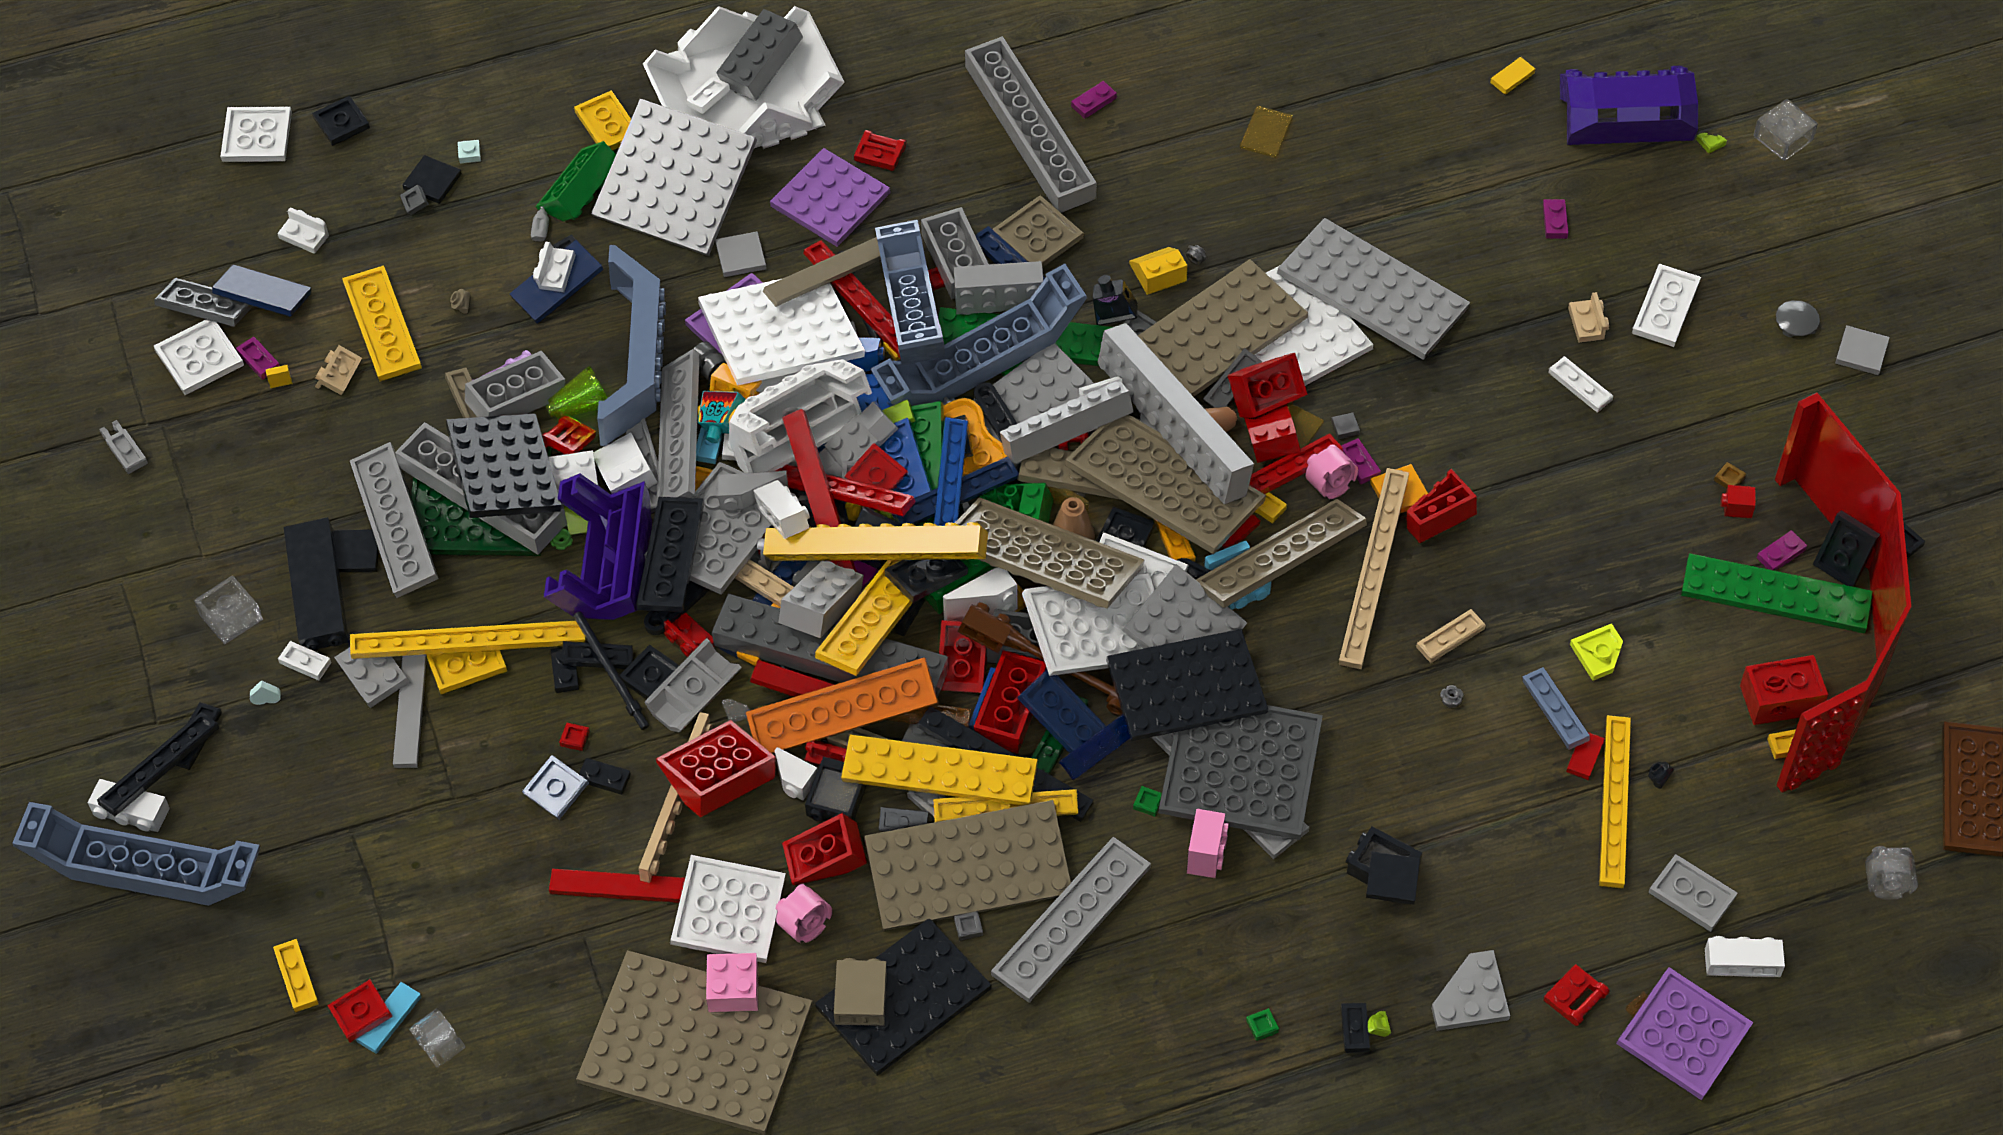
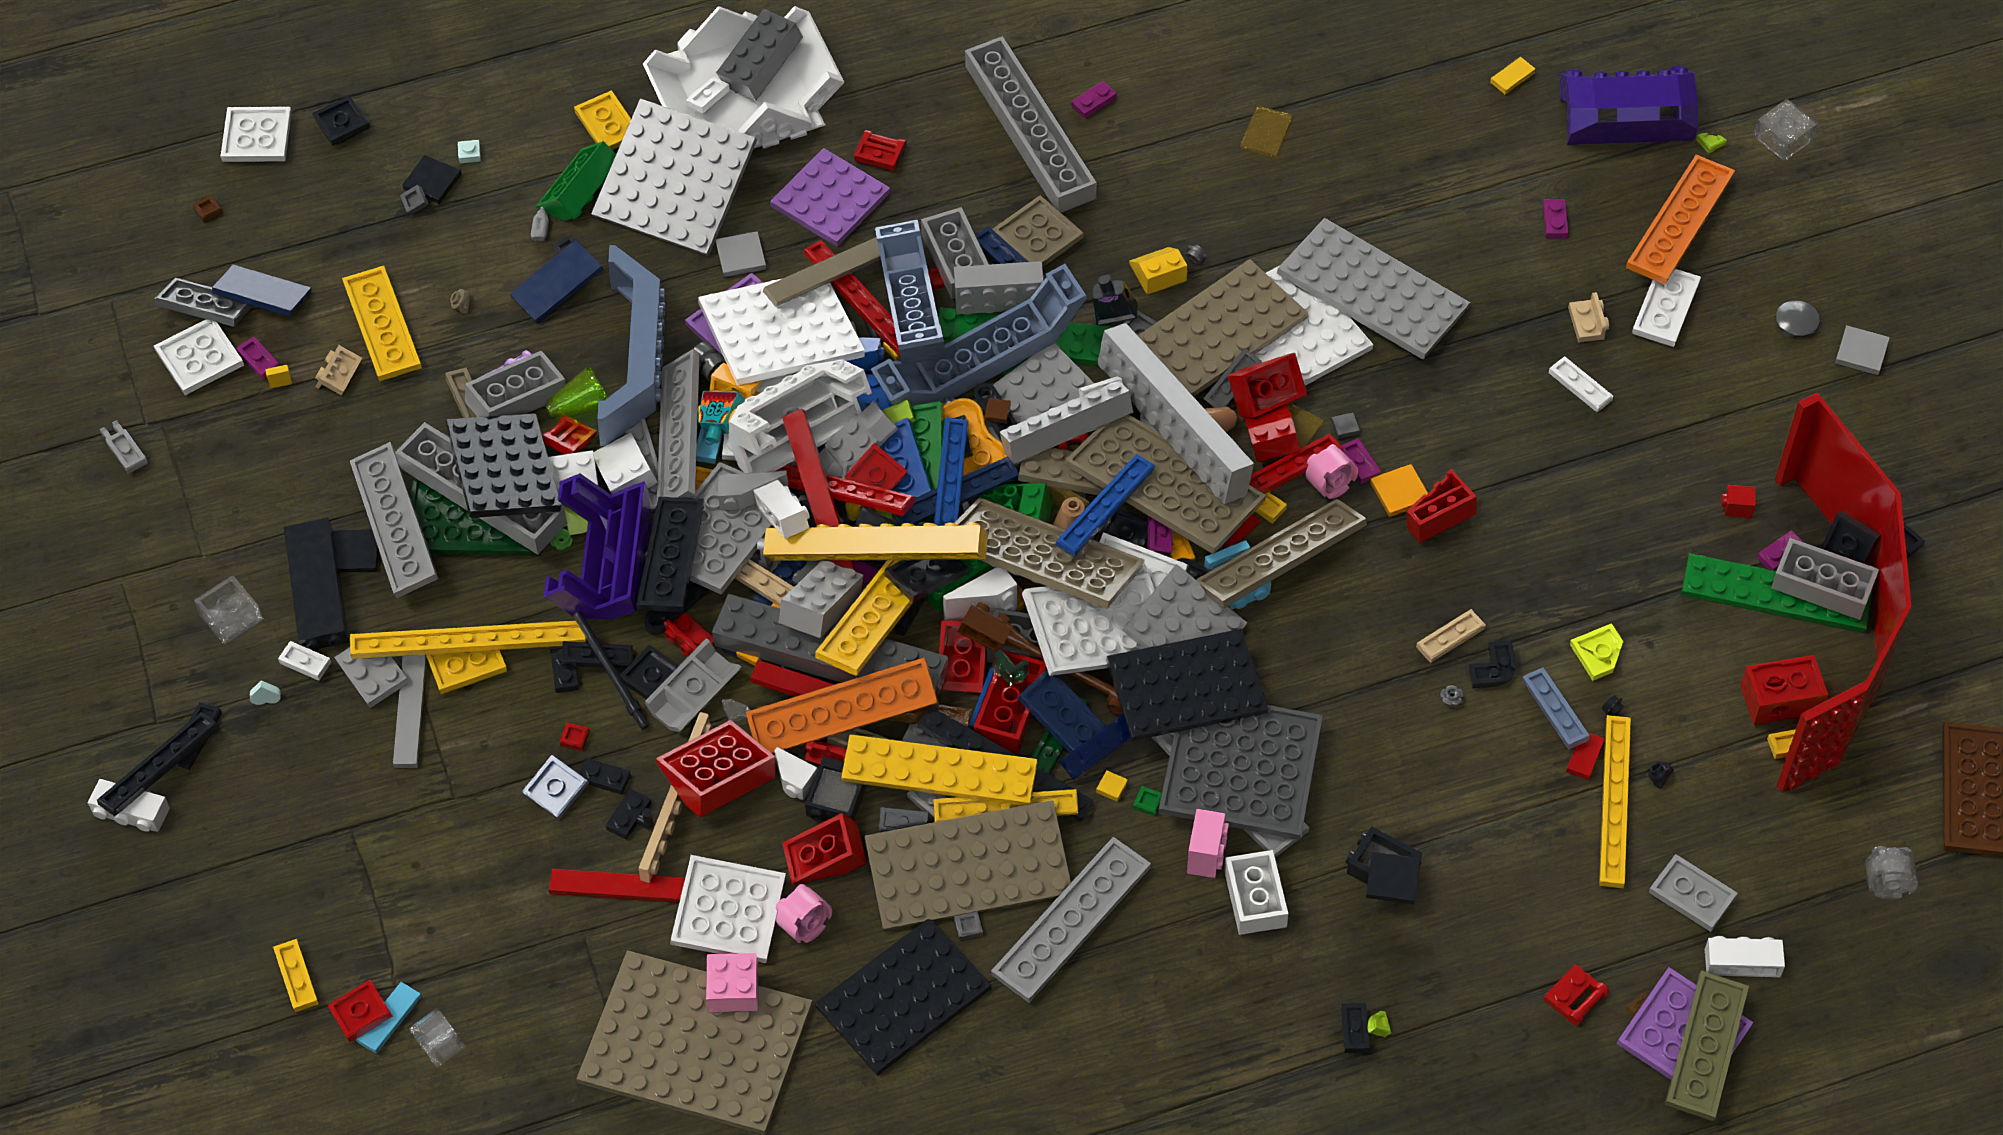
sand blue slope [12,802,260,906] -> none
white bracket [277,208,329,254] -> none
white bracket [533,242,576,292] -> none
dark tan brick [834,958,887,1026] -> none
green tile [1246,1008,1279,1041] -> none
tan plate [1339,468,1409,669] -> none
light grey plate [1431,950,1510,1031] -> none
pearl gold tile [1714,462,1746,489] -> none
none -> reddish brown tile [193,195,223,223]
none -> black plate [605,789,654,840]
none -> reddish brown tile [984,398,1011,424]
none -> clear green bracket [992,650,1029,686]
none -> blue tile [1056,454,1155,557]
none -> yellow tile [1096,770,1128,802]
none -> magenta plate [1147,516,1172,556]
none -> white brick [1224,850,1288,935]
none -> black plate [1469,640,1516,689]
none -> black plate [1602,695,1623,716]
none -> orange plate [1626,155,1735,285]
none -> olive plate [1665,970,1749,1121]
none -> light grey brick [1771,538,1879,620]

